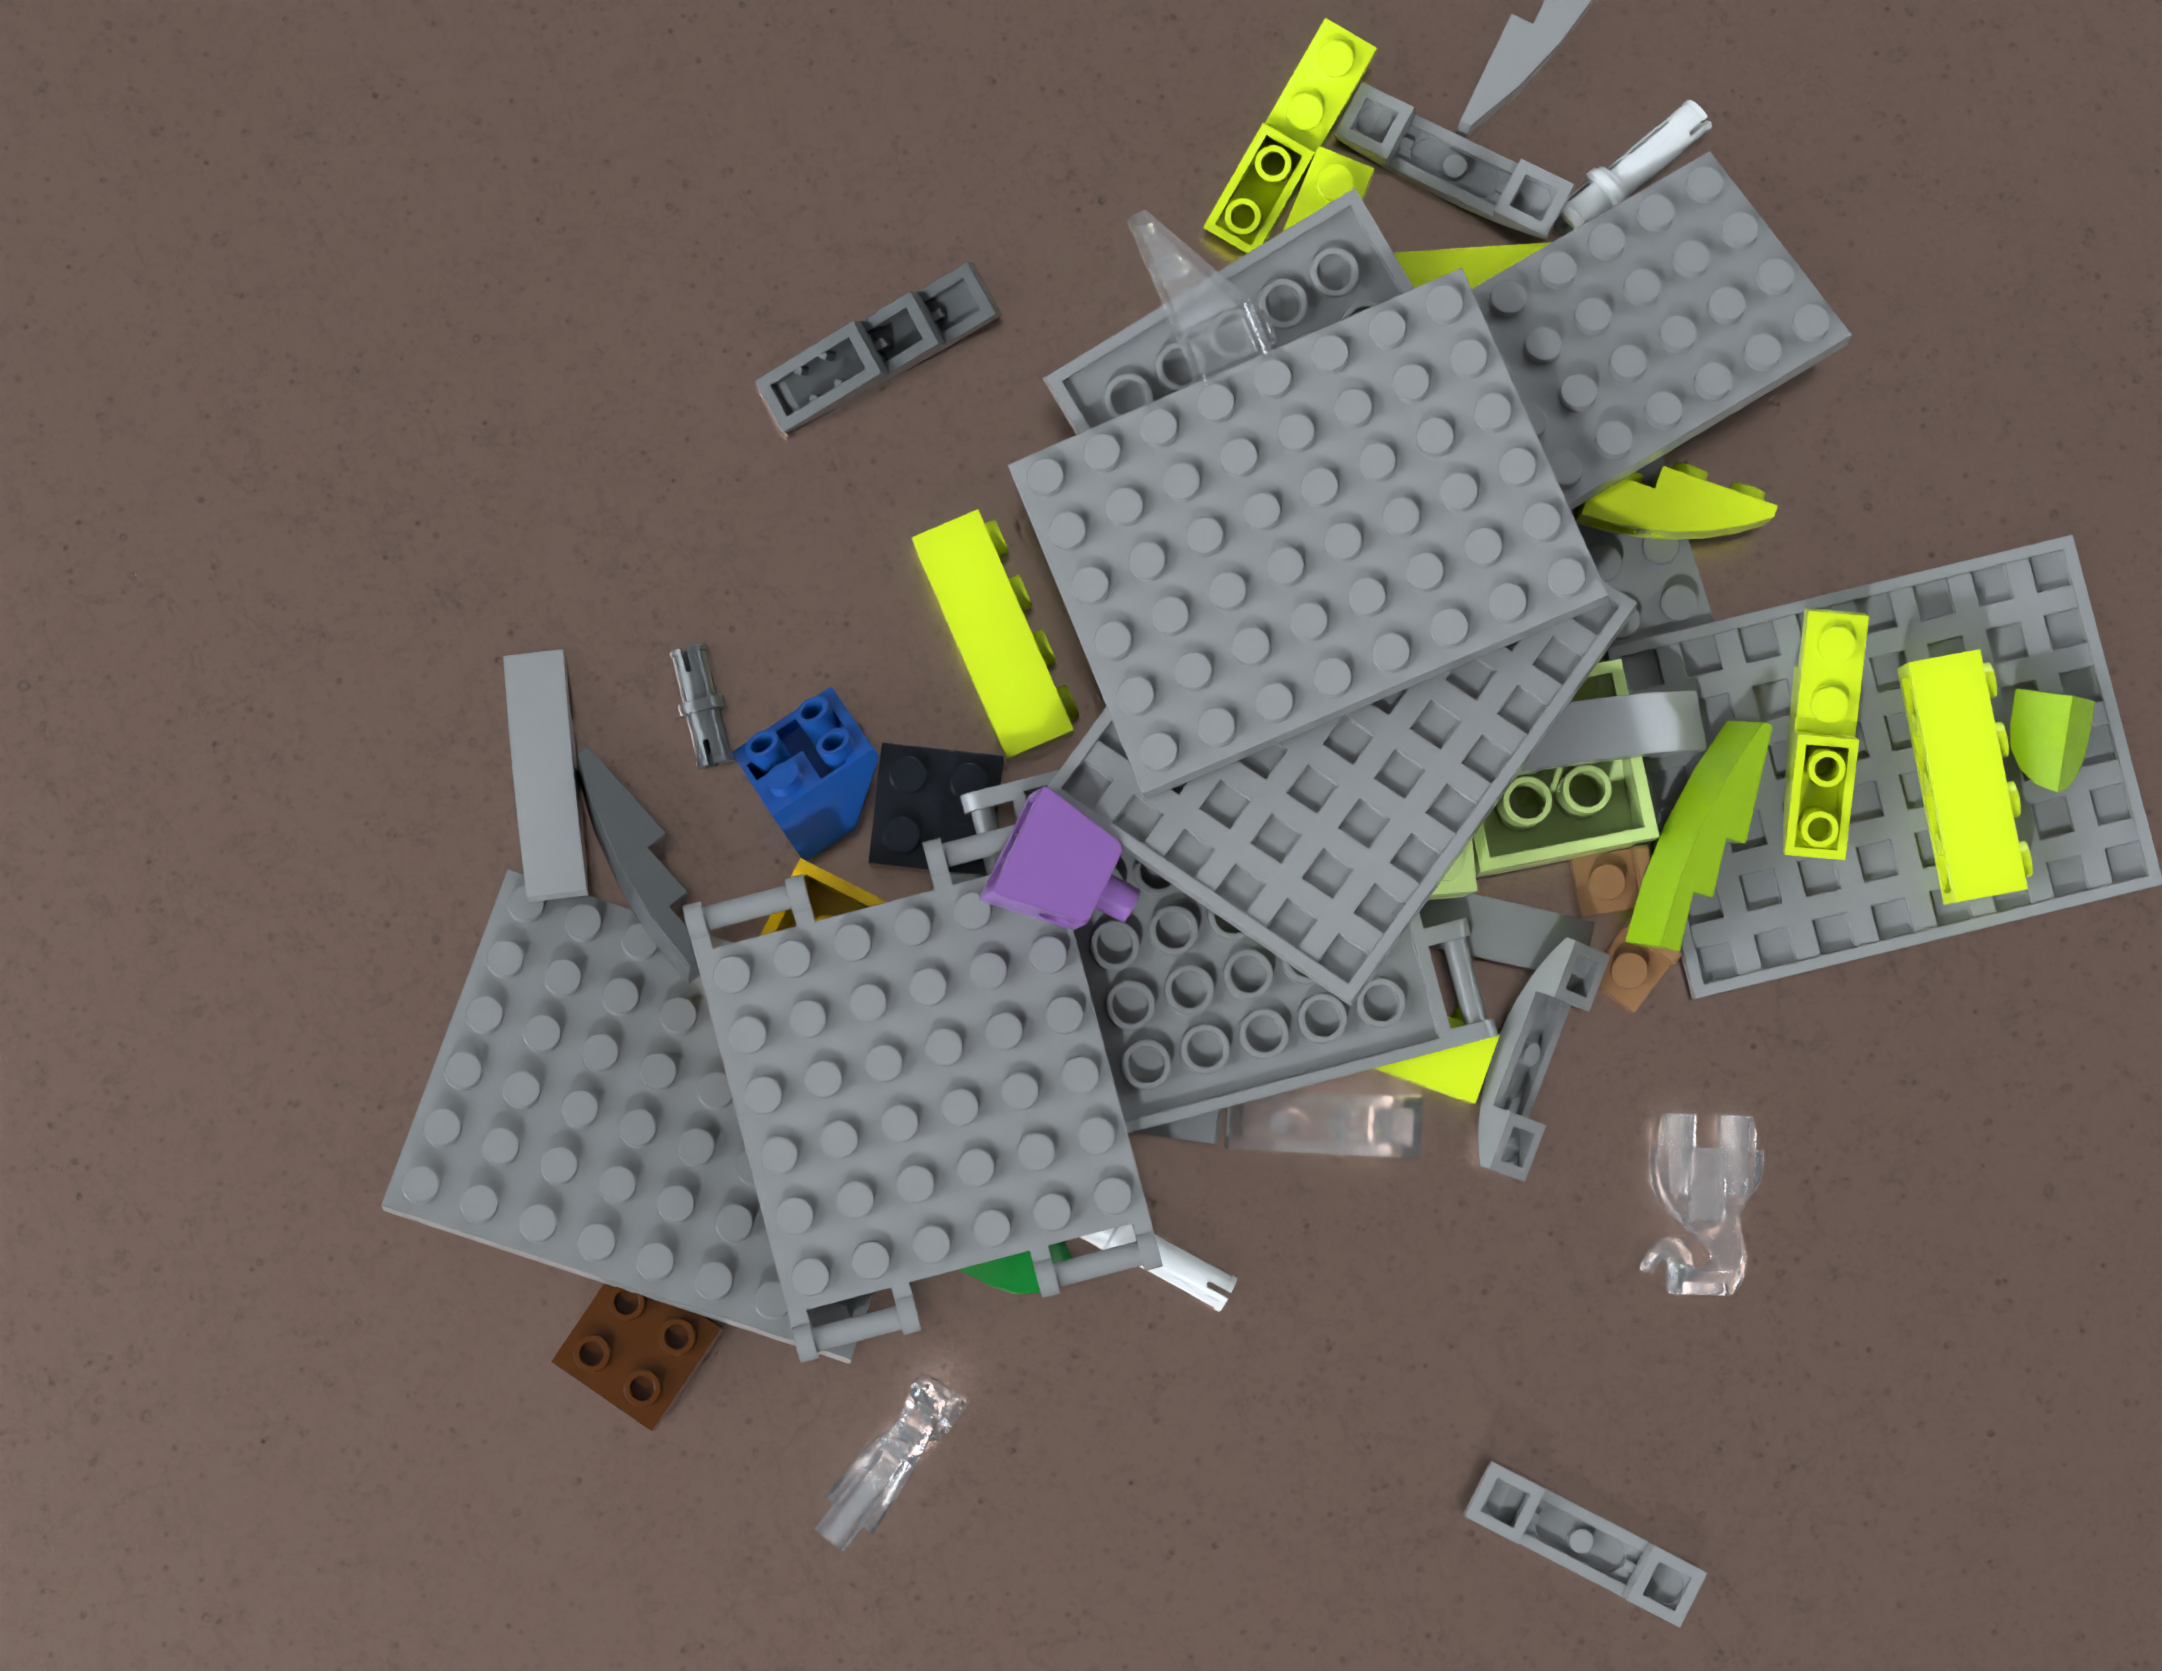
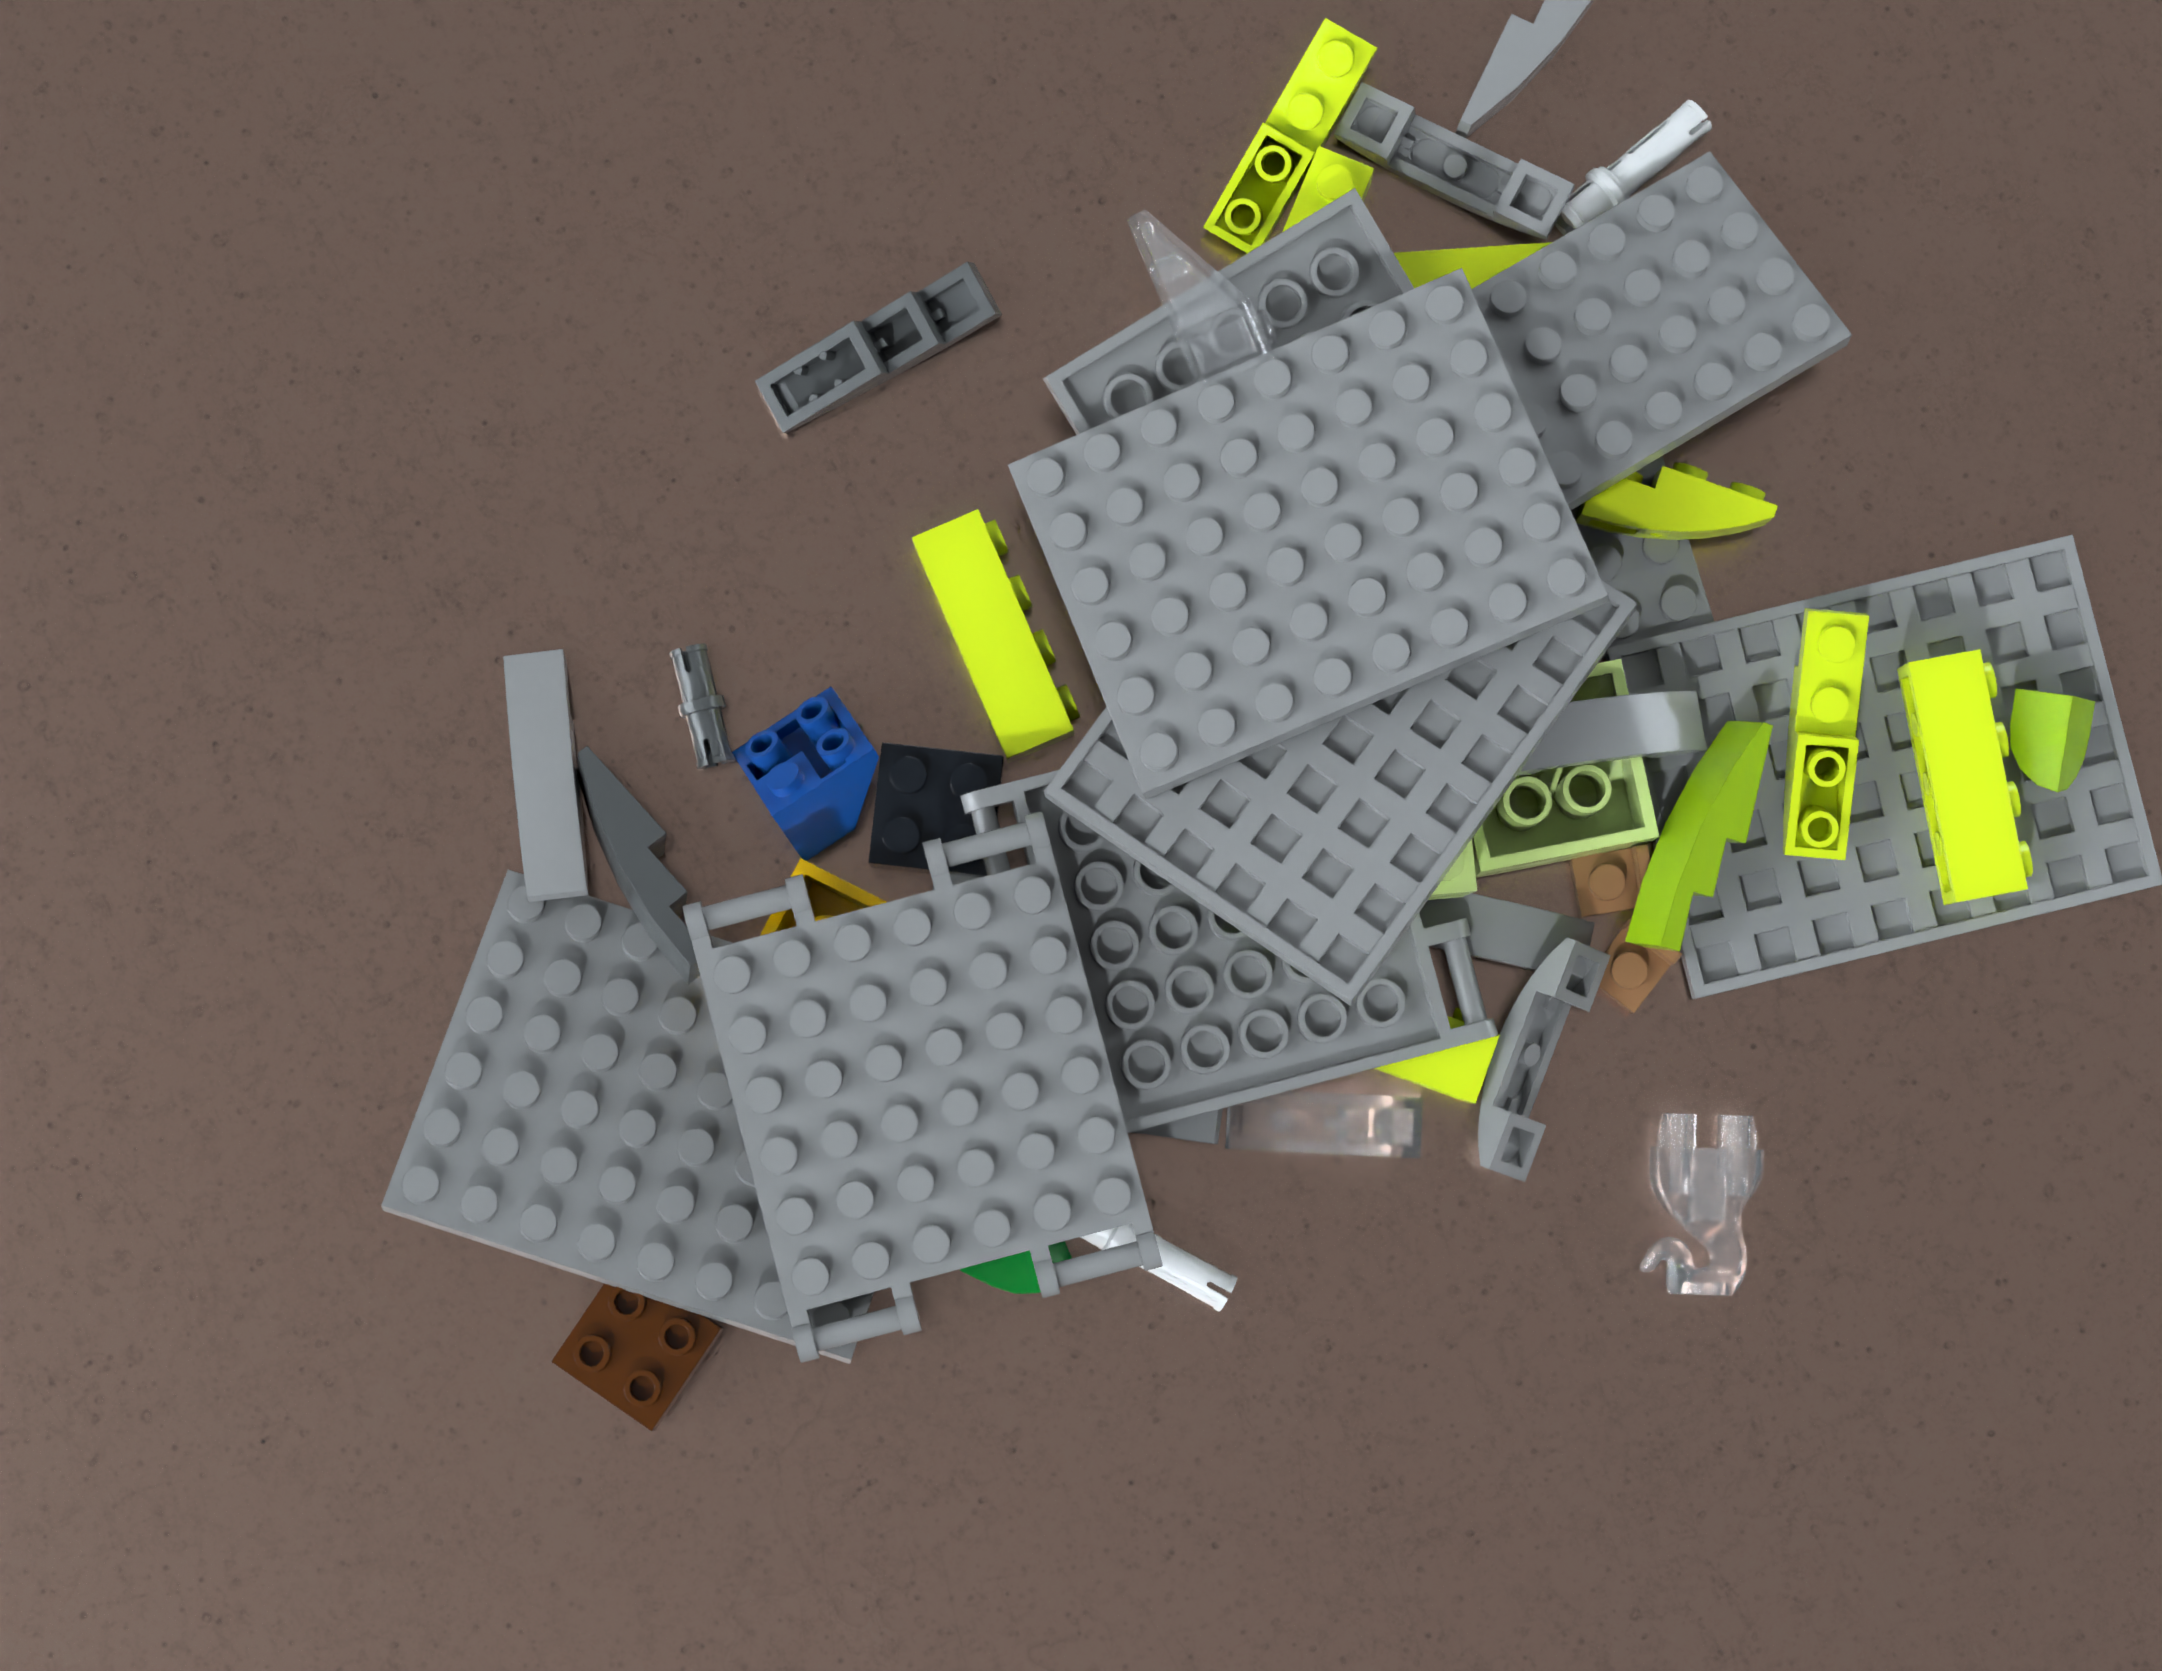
clear hips [815,1372,967,1551] -> none
medium lavender torso [979,786,1141,930] -> none
light grey slope [1463,1460,1707,1628] -> none

